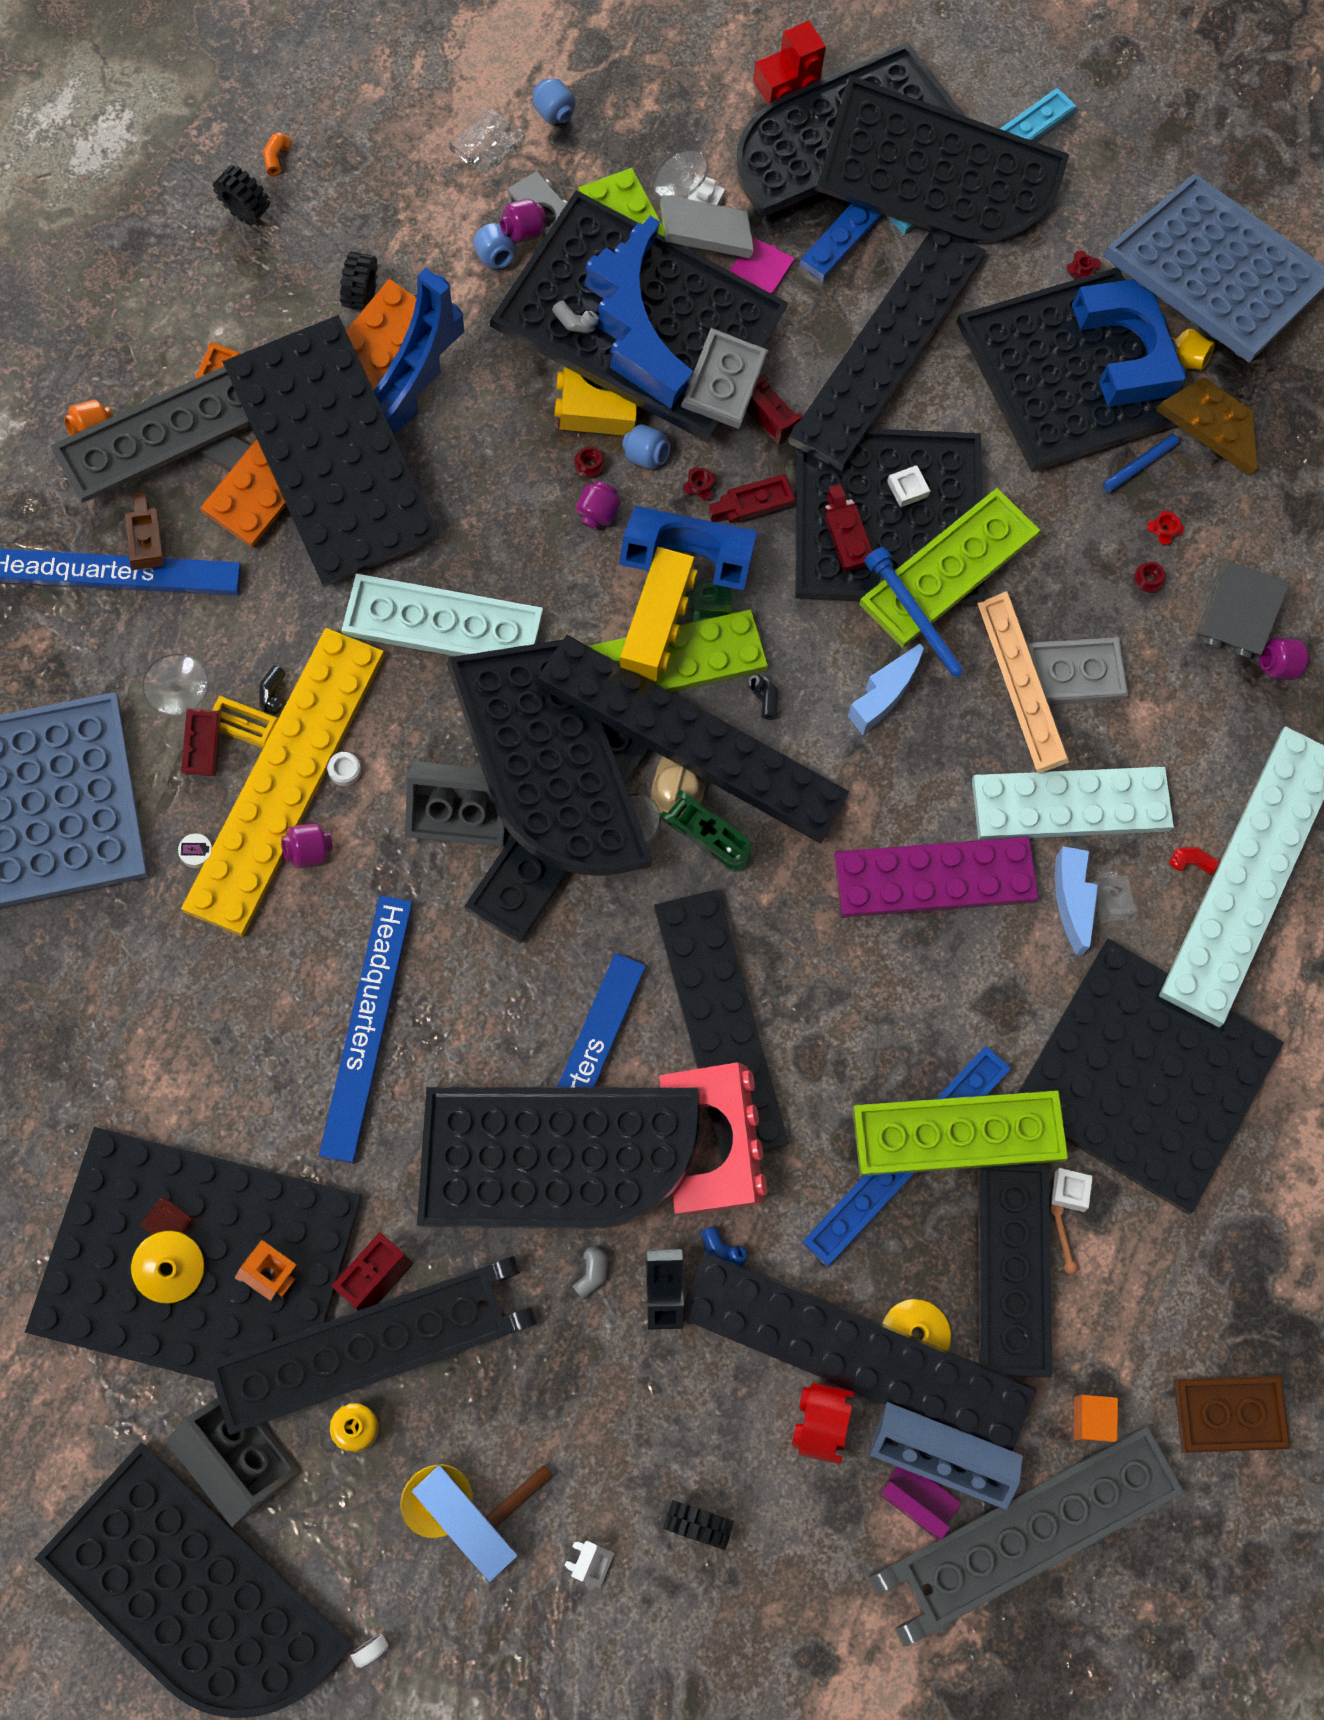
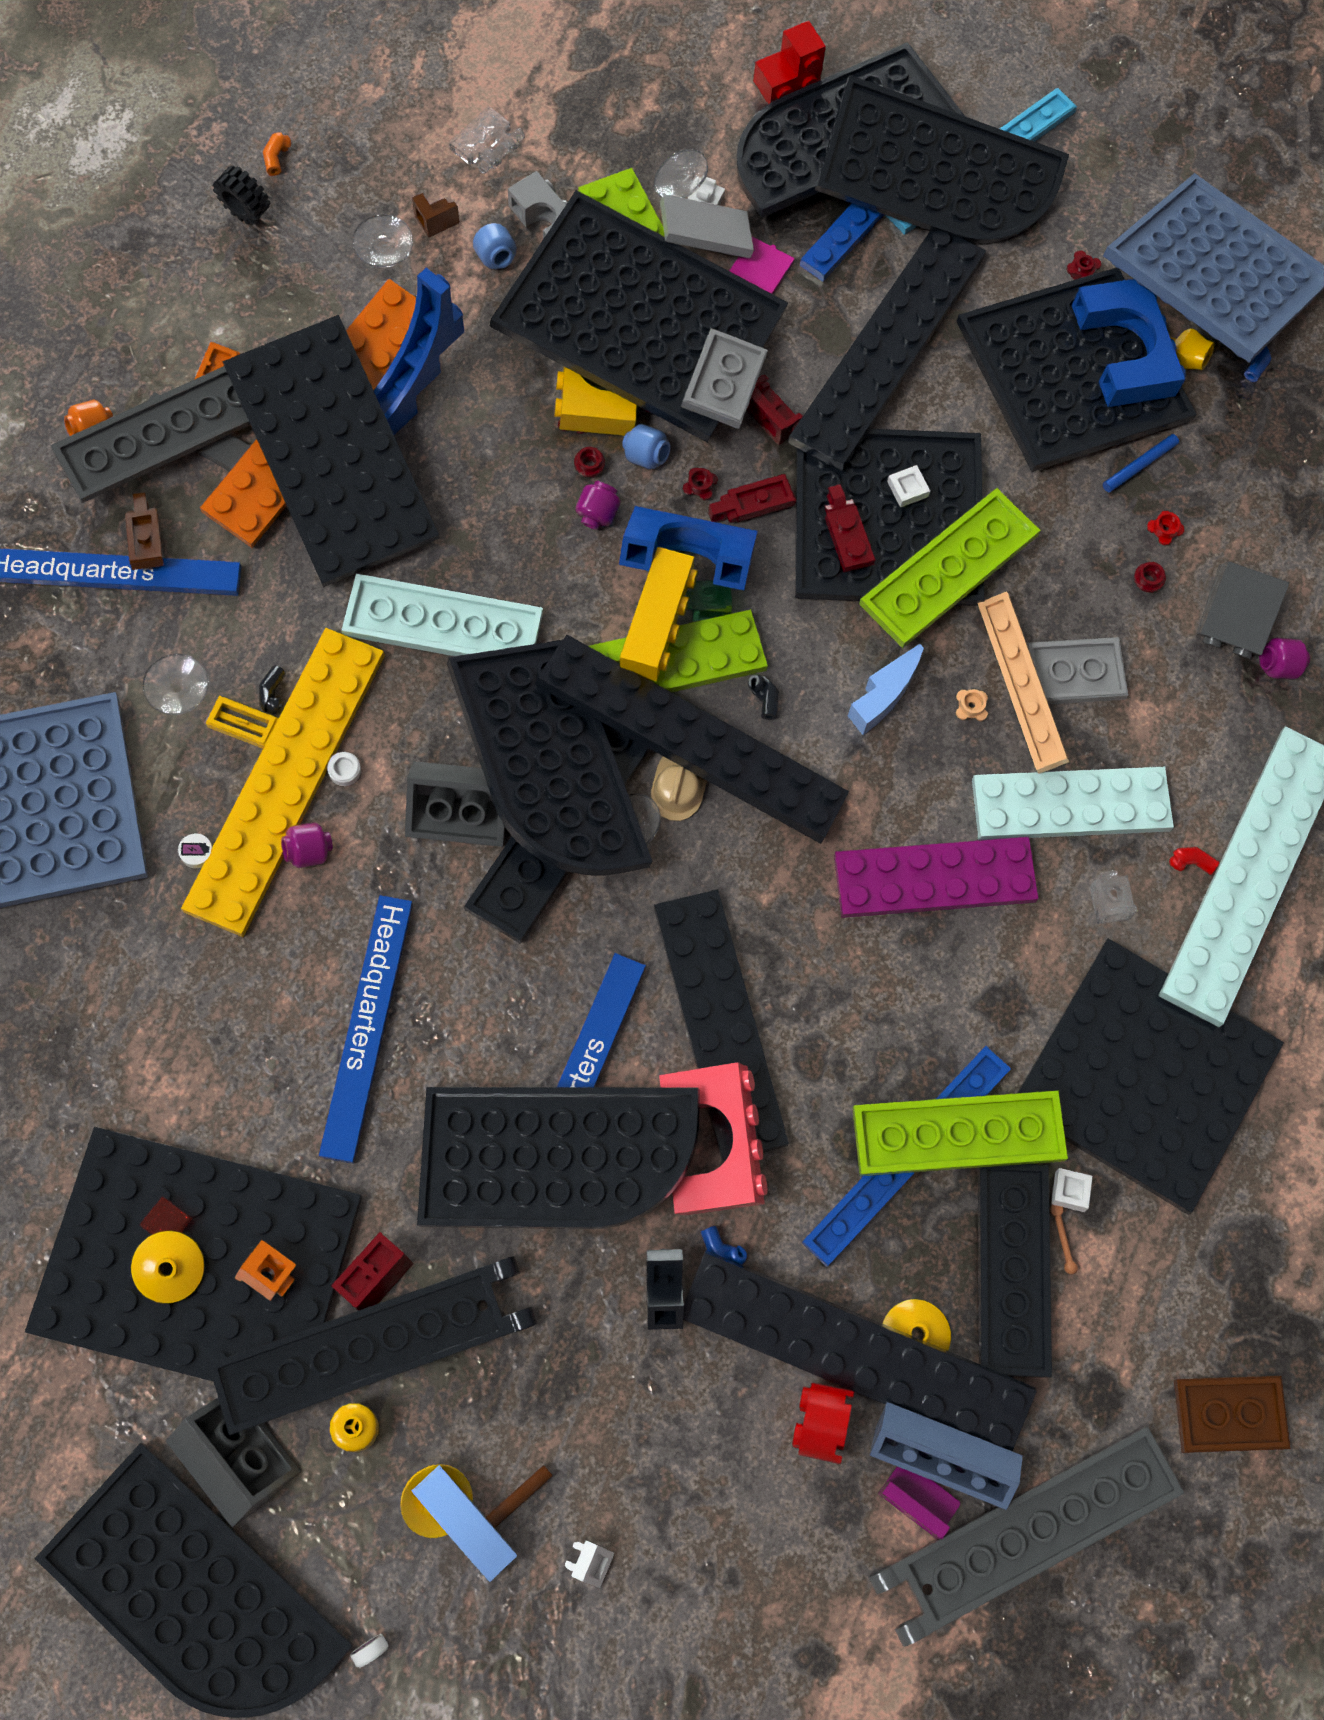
dark red plate [181,708,221,777] -> none
black tyre [340,251,378,311] -> none
magenta head [499,199,546,243] -> none
medium blue head [532,78,575,124] -> none
light grey arm [552,301,598,334] -> none
light grey arm [572,1246,608,1300] -> none
blue arch [584,215,693,409] -> none
dark green piece [659,790,751,872] -> none
black tyre [663,1500,734,1551] -> none
blue piece [864,547,963,677] -> none
light blue slope [1055,846,1098,956] -> none
orange panel [1073,1395,1118,1442] -> none
pearl gold wing [1156,377,1258,475] -> none
none -> clear dish [353,214,413,268]
none -> reddish brown panel [412,193,460,238]
none -> light nougat plate [956,689,988,721]
none -> blue arm [1244,346,1271,382]

